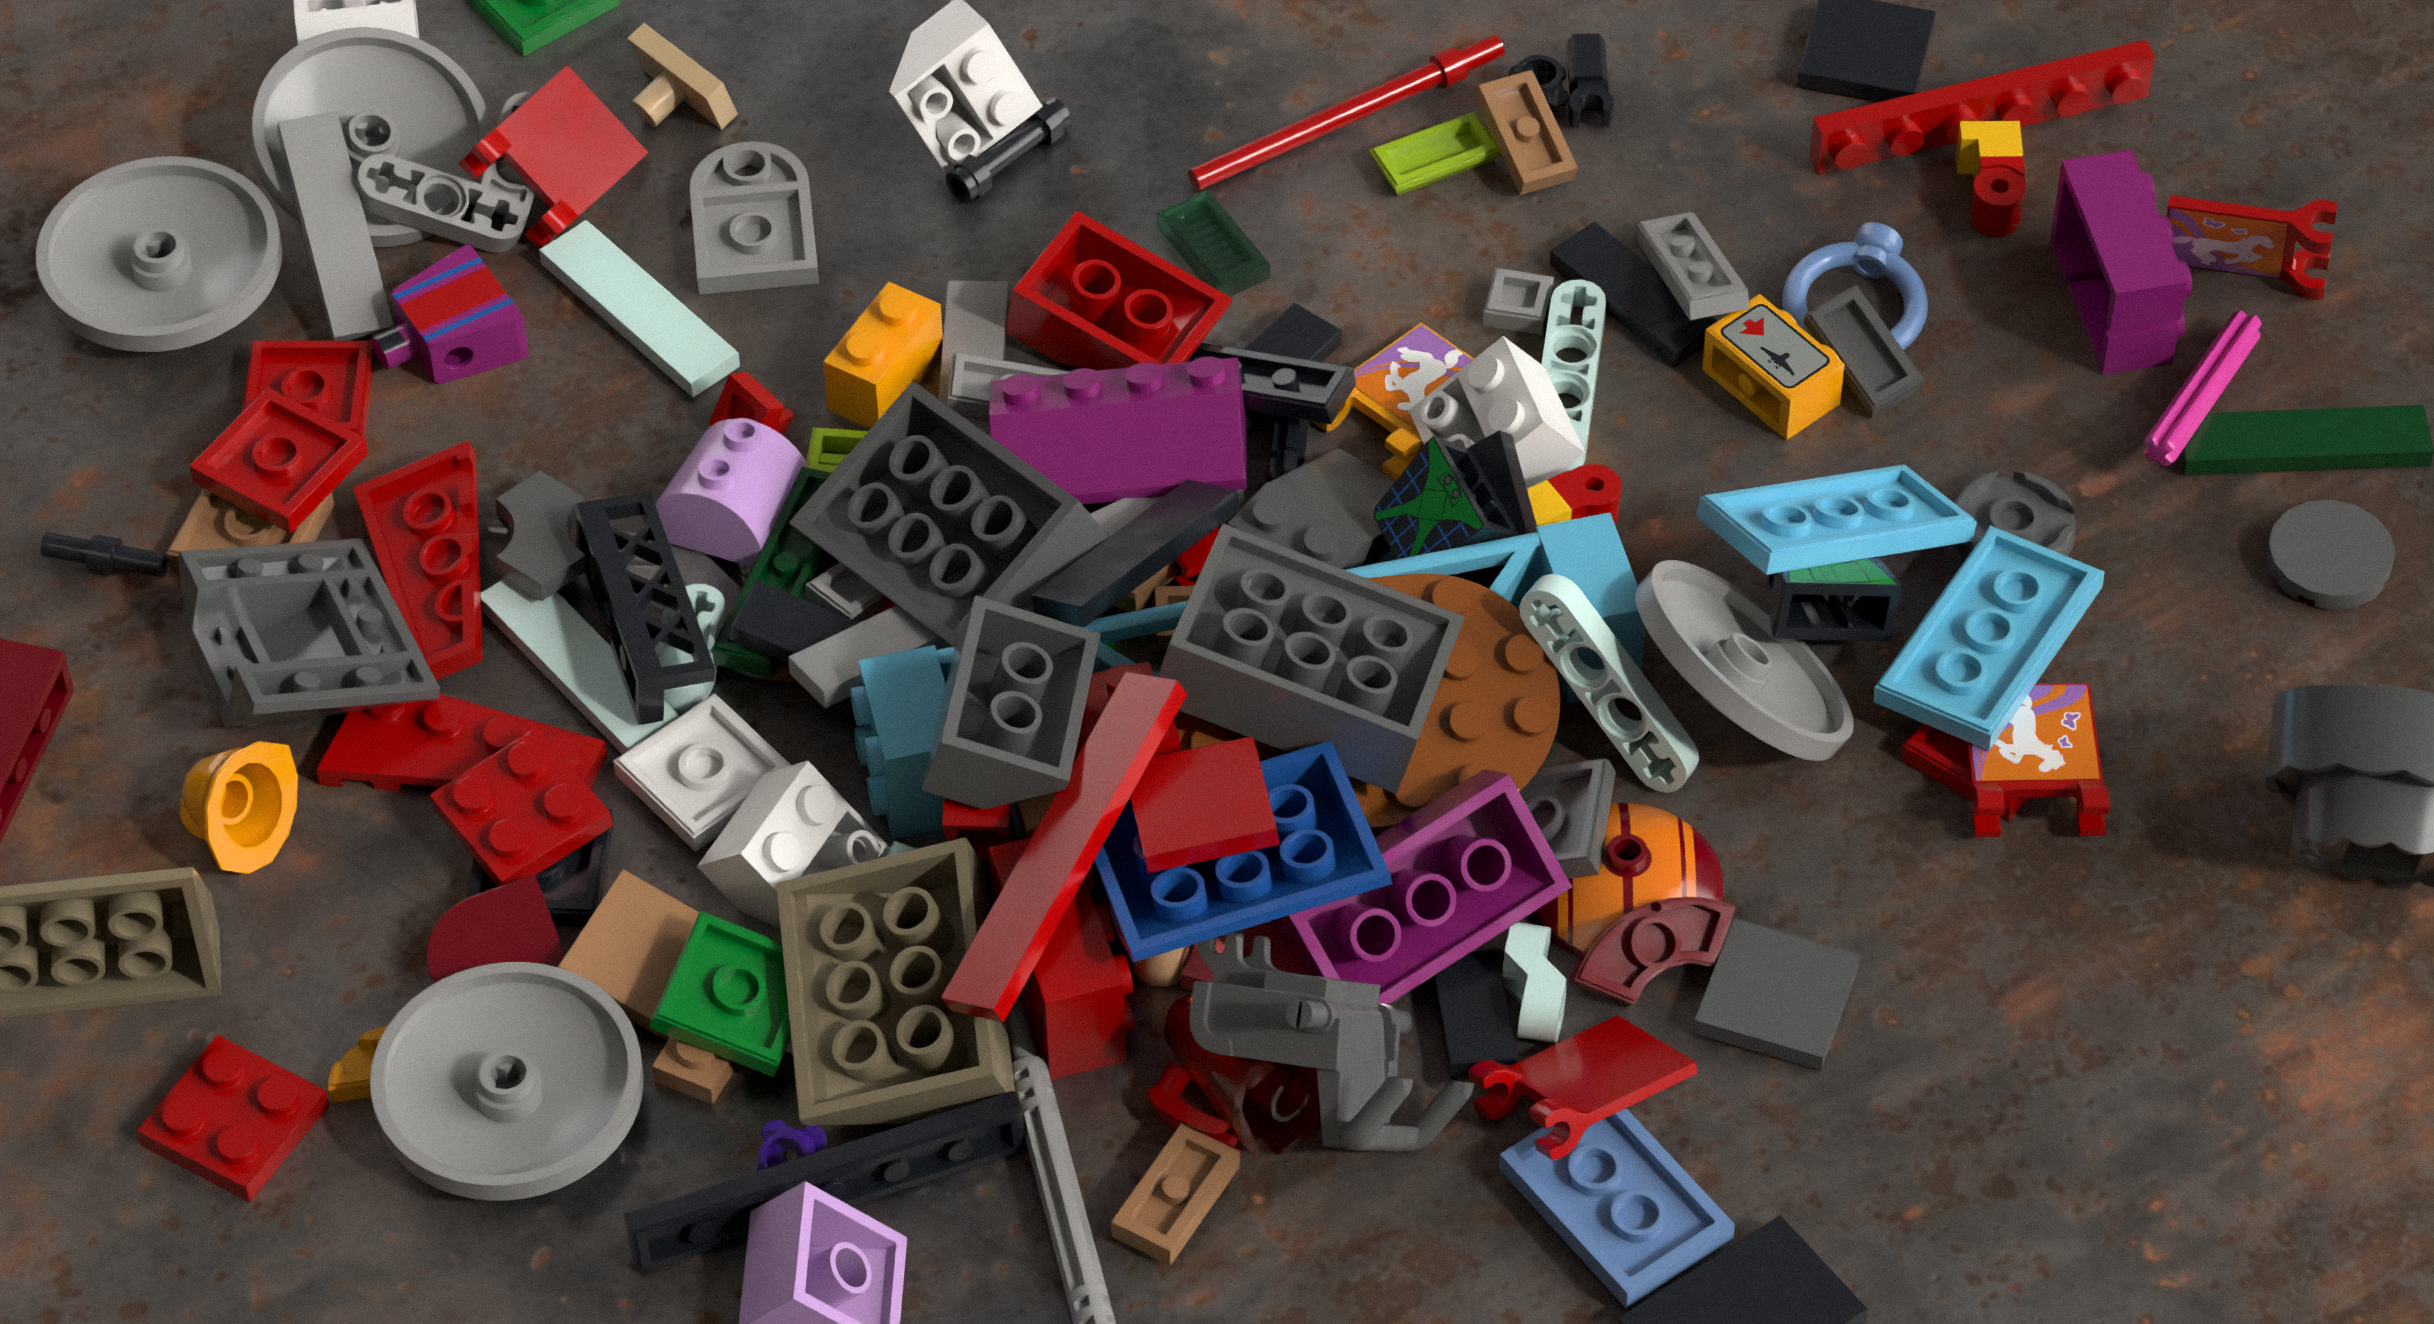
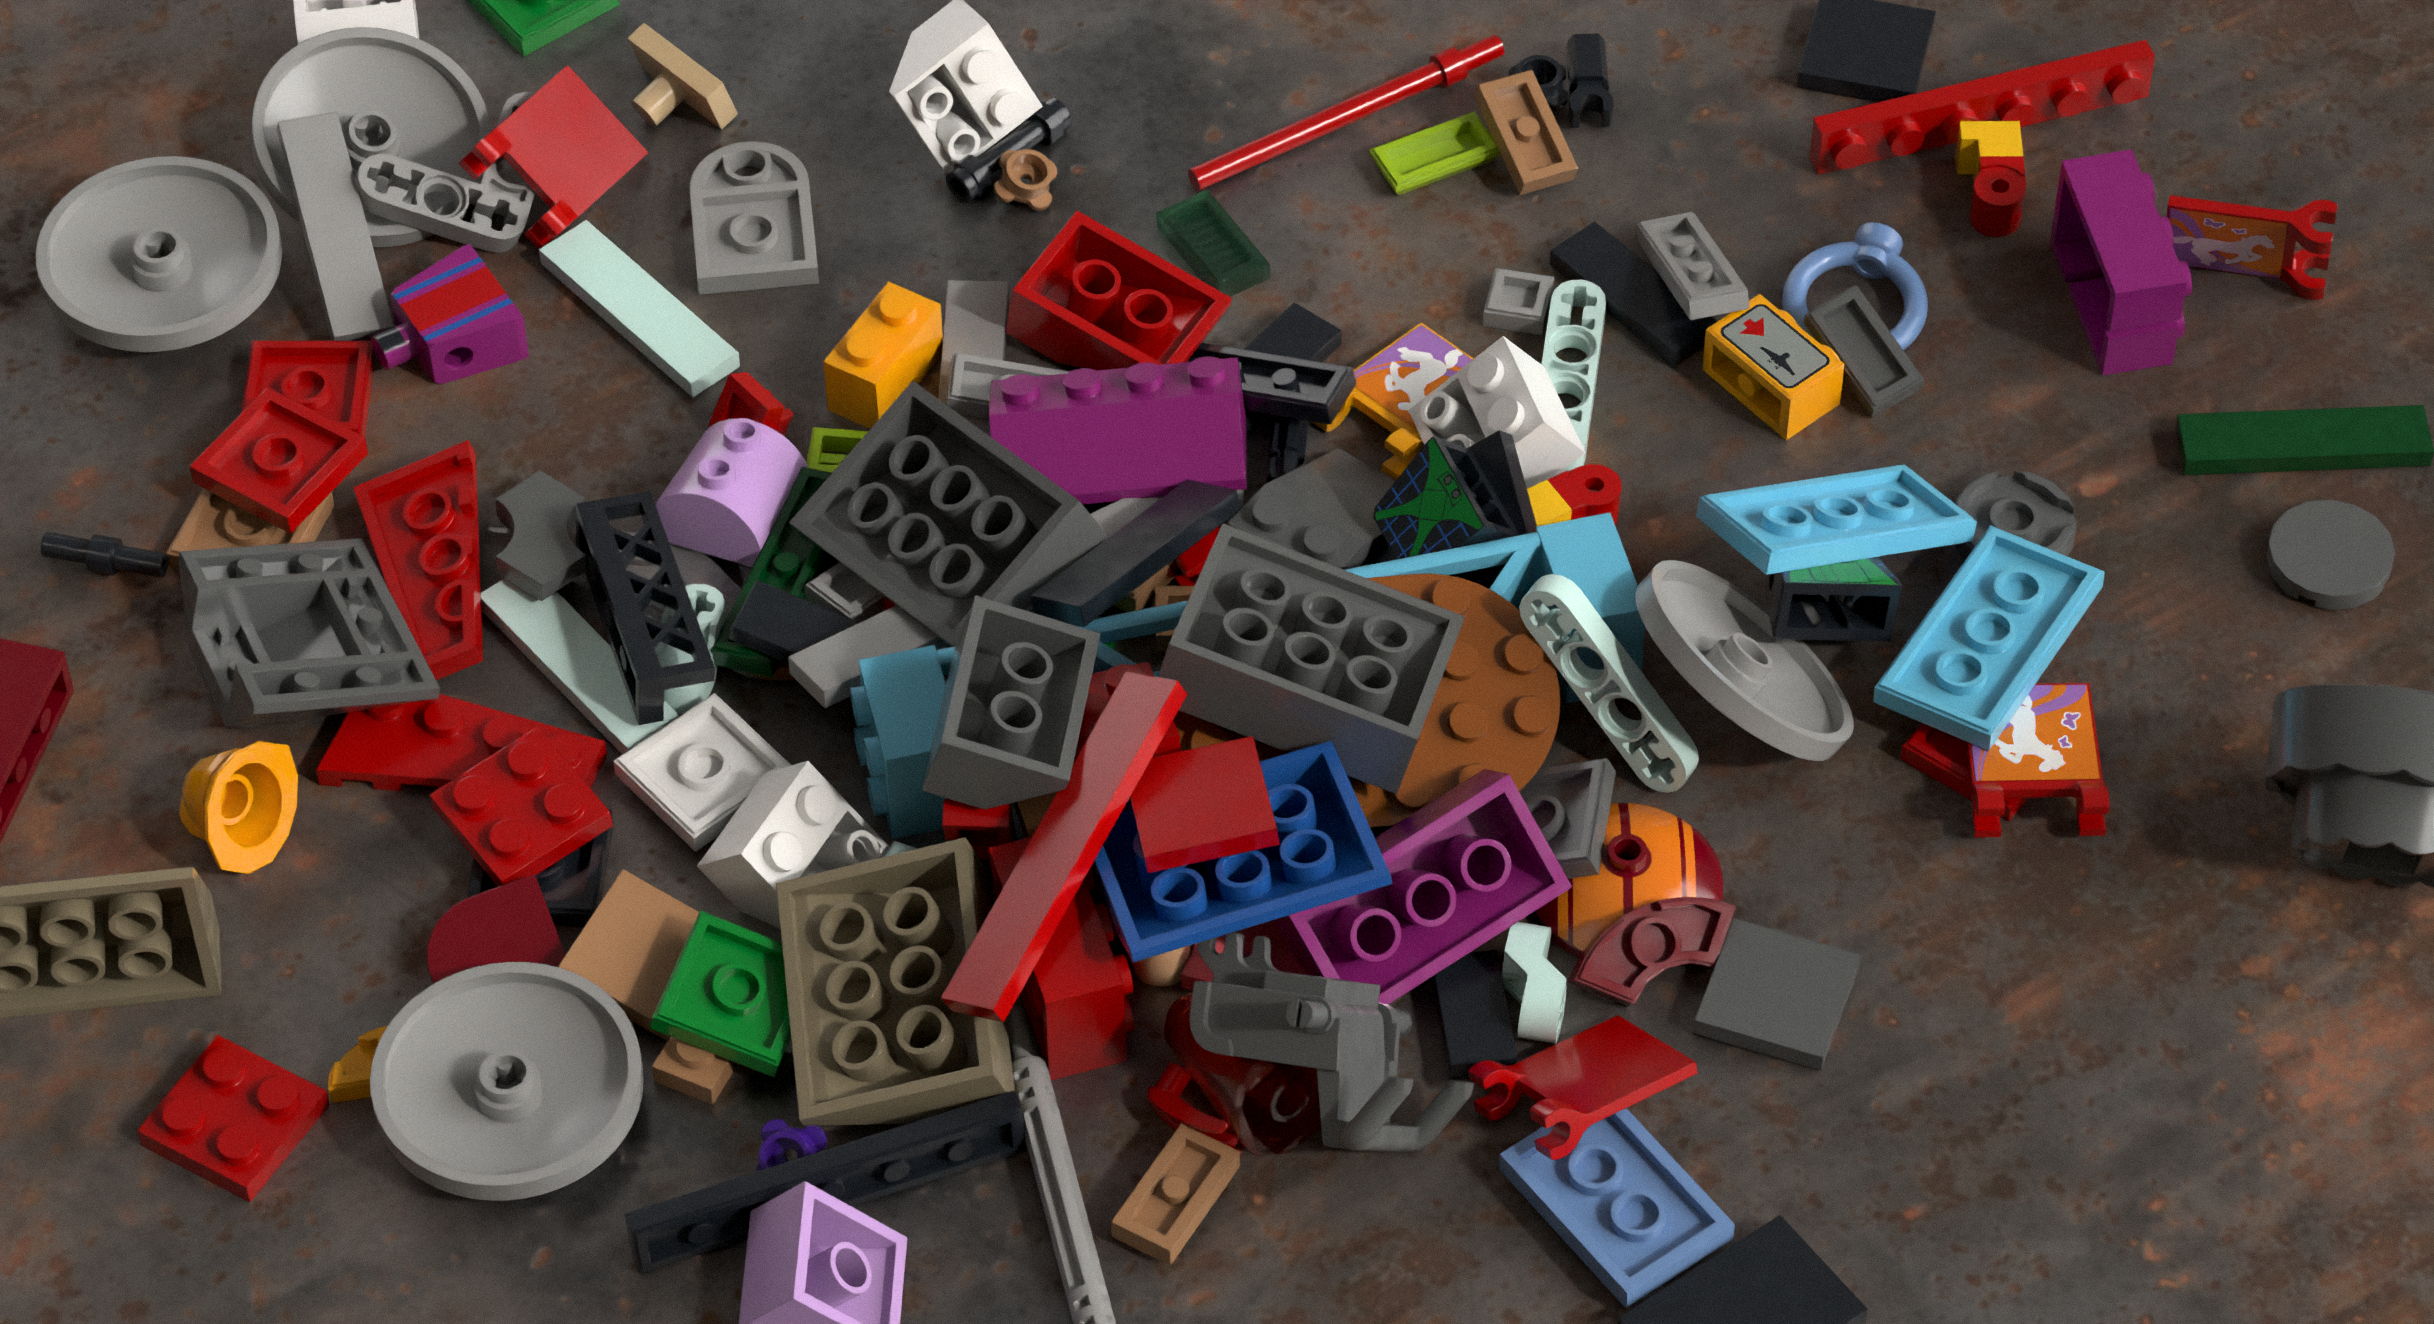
dark pink axle [2143,311,2262,466] -> none
none -> medium nougat plate [994,149,1057,211]

